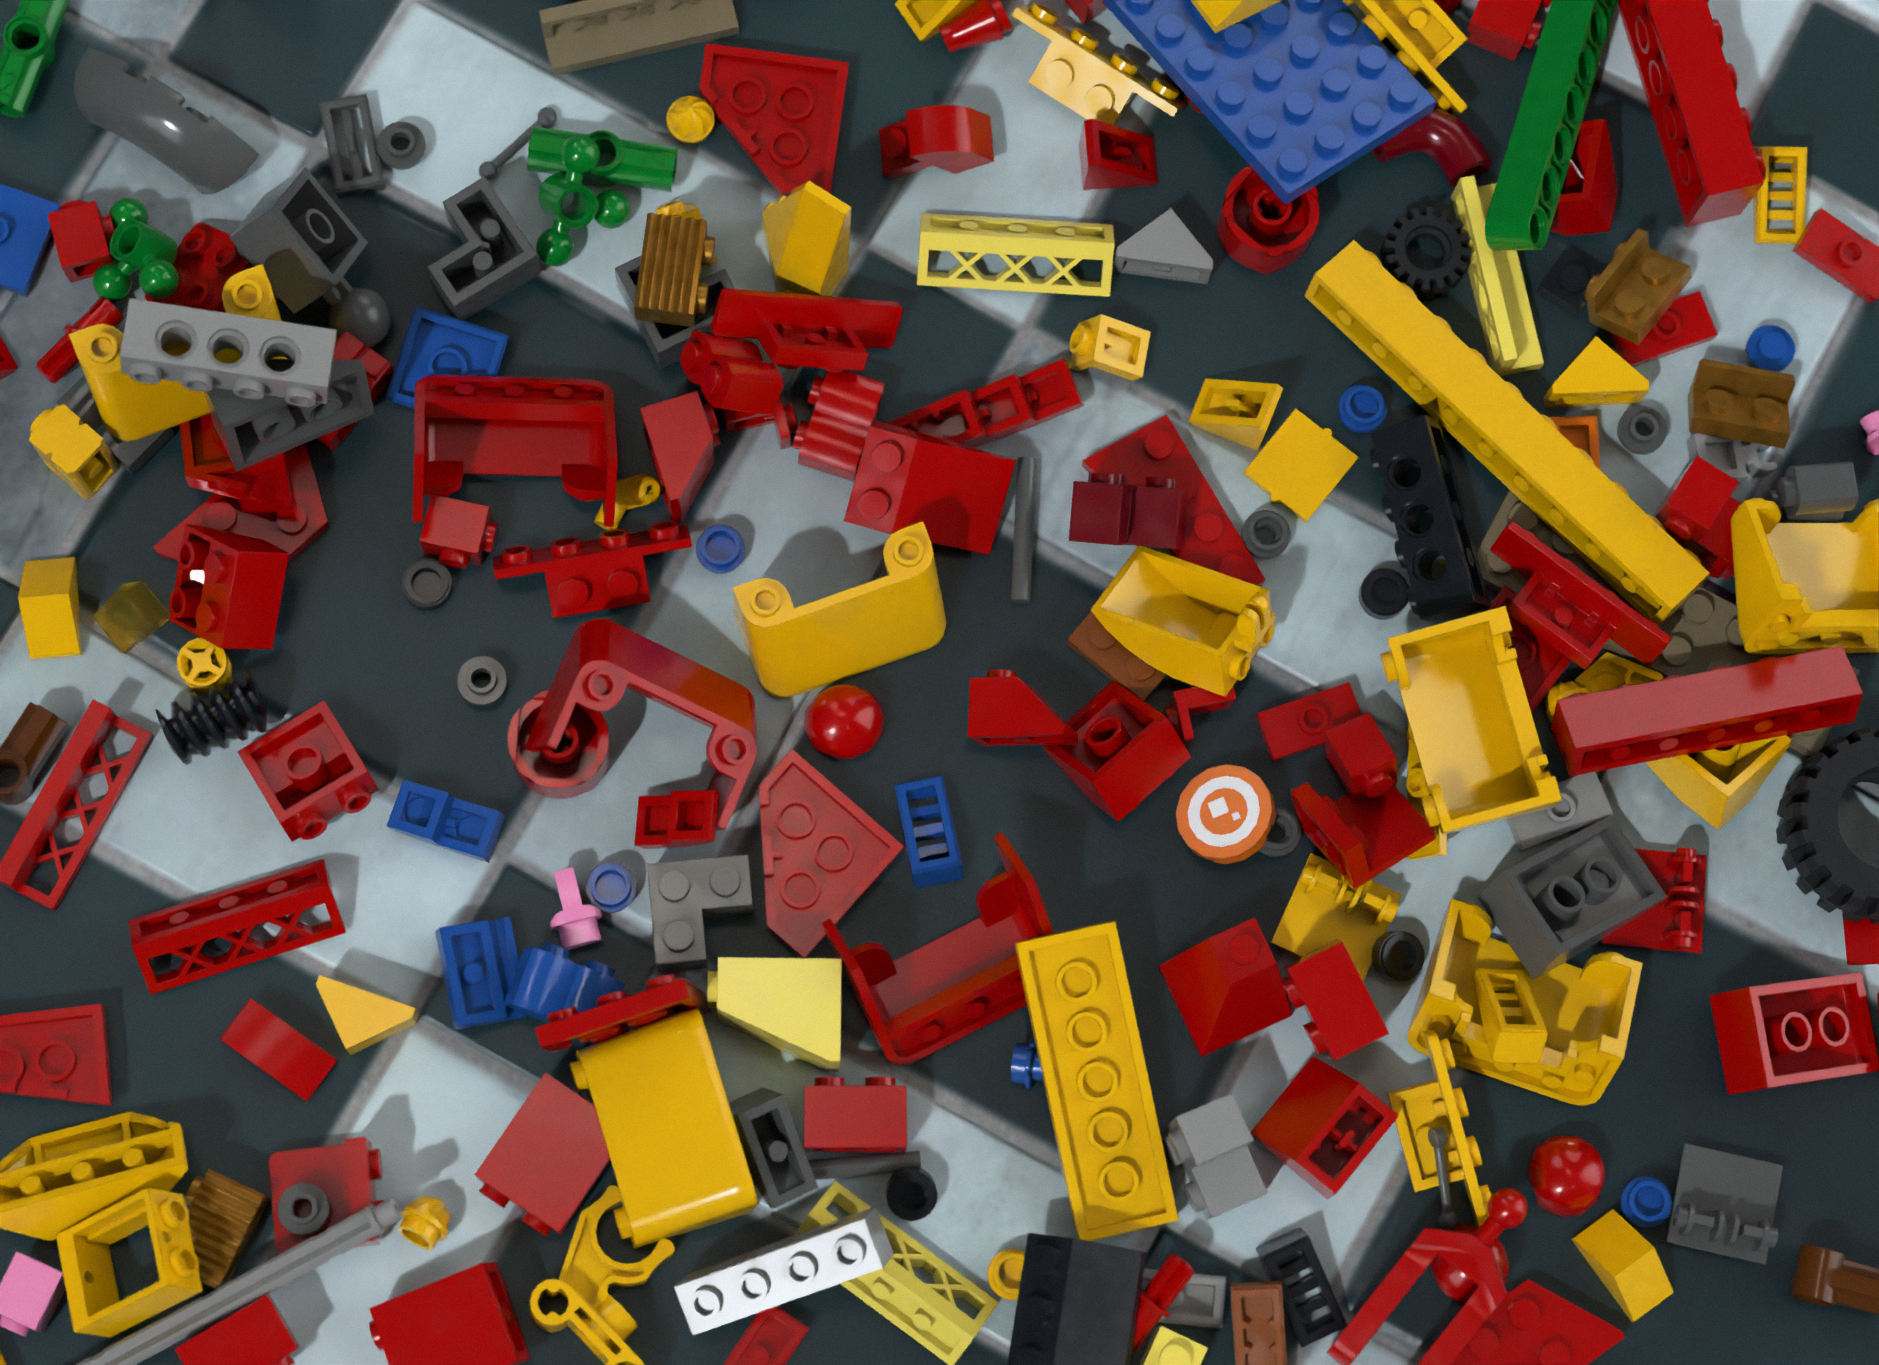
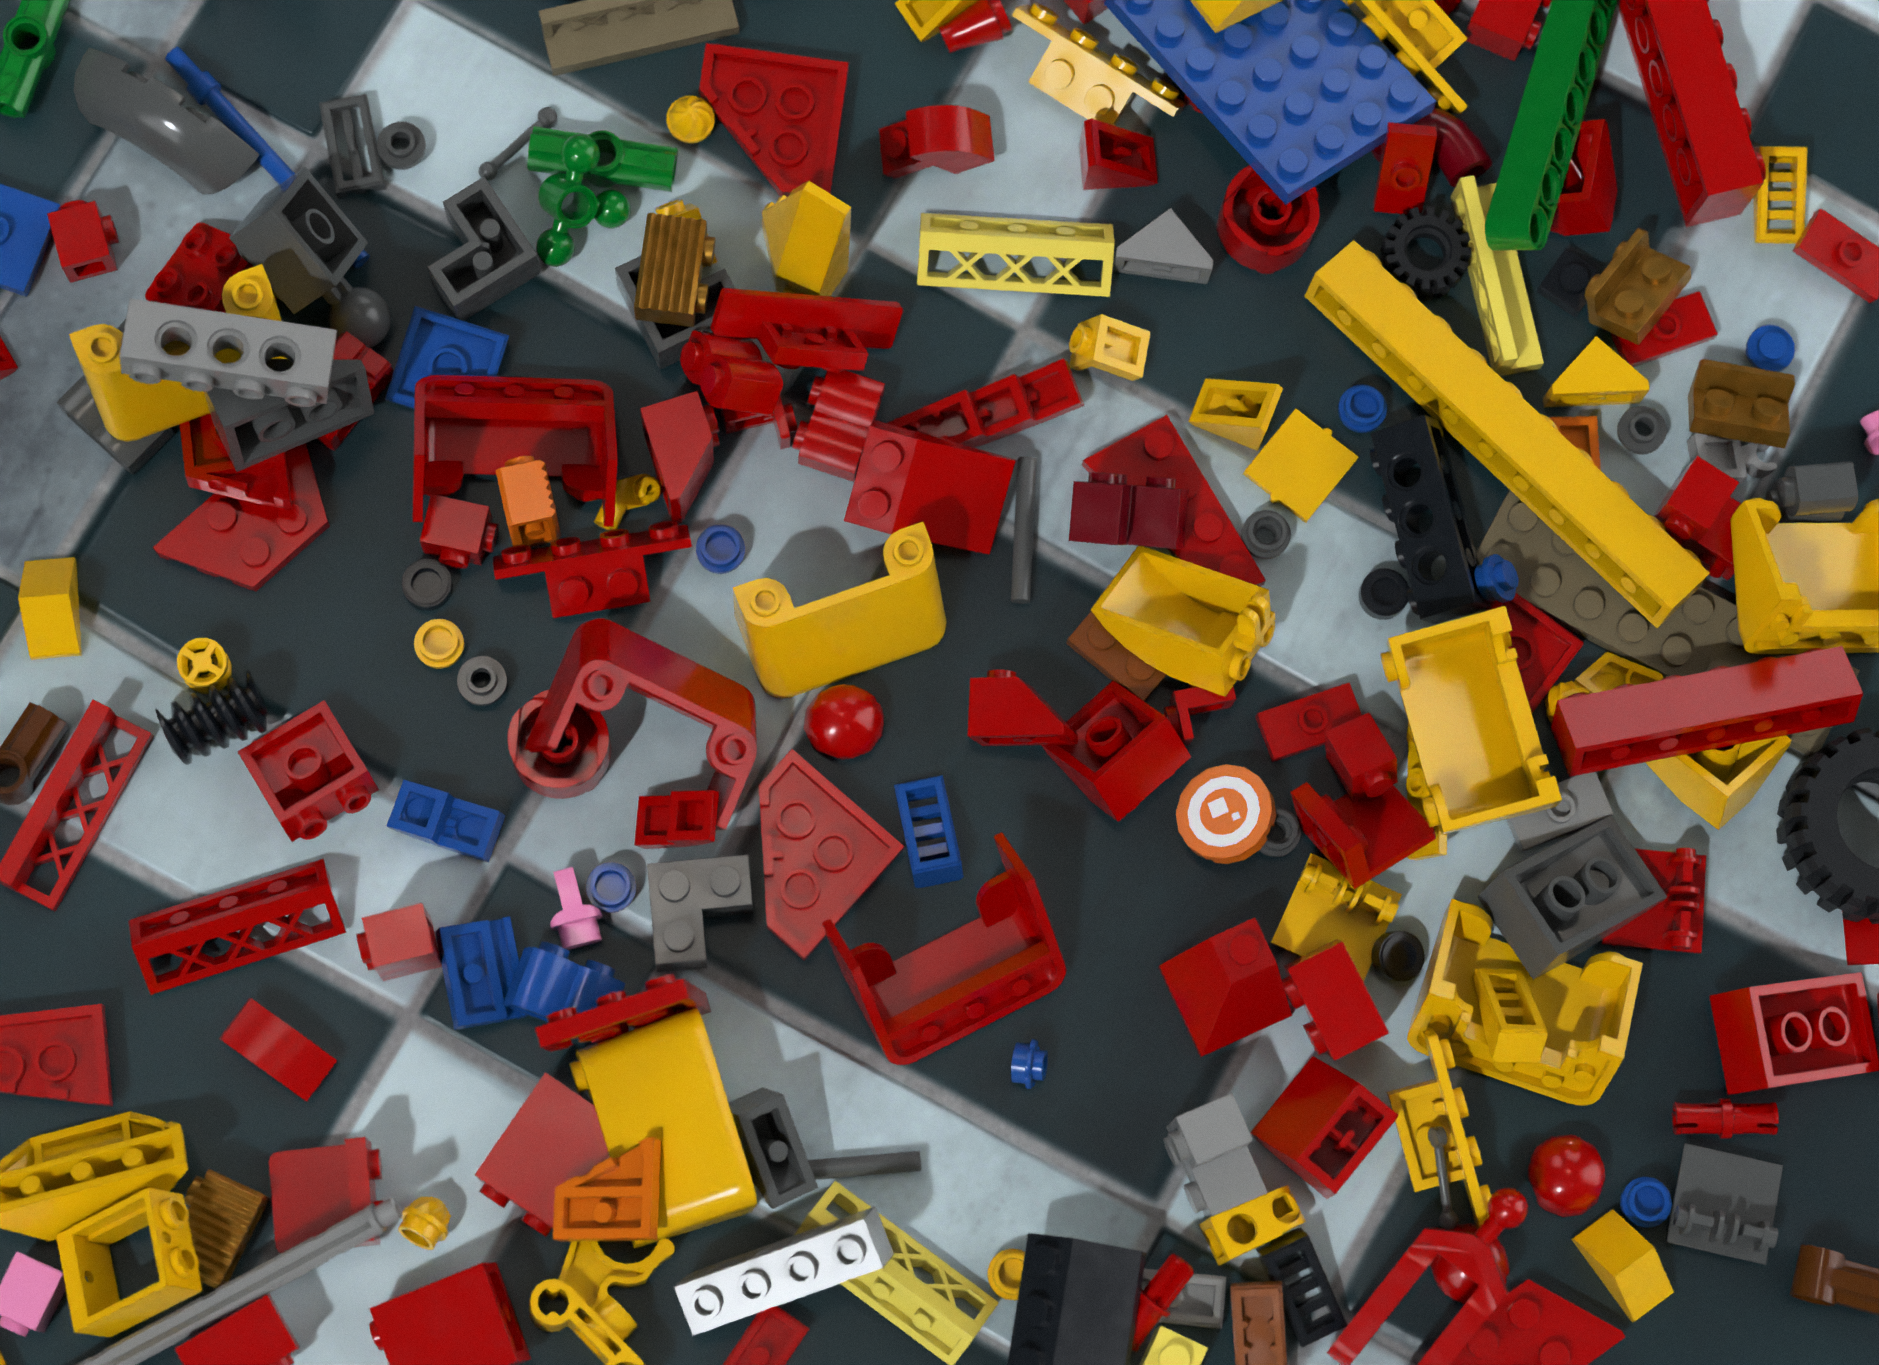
yellow brick [29,404,119,500] -> none
red axle [36,296,124,383] -> none
clear yellow slope [92,581,170,654] -> none
green piece [93,198,179,301] -> none
red slope [169,524,289,649] -> none
dark grey plate [277,1183,330,1235] -> none
yellow slope [316,975,420,1055] -> none
light yellow slope [707,957,842,1073] -> none
red brick [804,1077,907,1152] -> none
black tile [886,1166,938,1221] -> none
yellow plate [1014,921,1179,1241] -> none
red bracket [1490,521,1671,670] -> none
none -> blue bar [165,47,370,269]
none -> brick [356,903,442,981]
none -> yellow plate [414,619,464,669]
none -> orange brick [495,456,561,547]
none -> orange wing [553,1137,661,1242]
none -> yellow leg [1199,1185,1306,1266]
none -> red plate [1373,122,1437,215]
none -> blue plate [1474,554,1519,603]
none -> red pin [1672,1098,1779,1139]

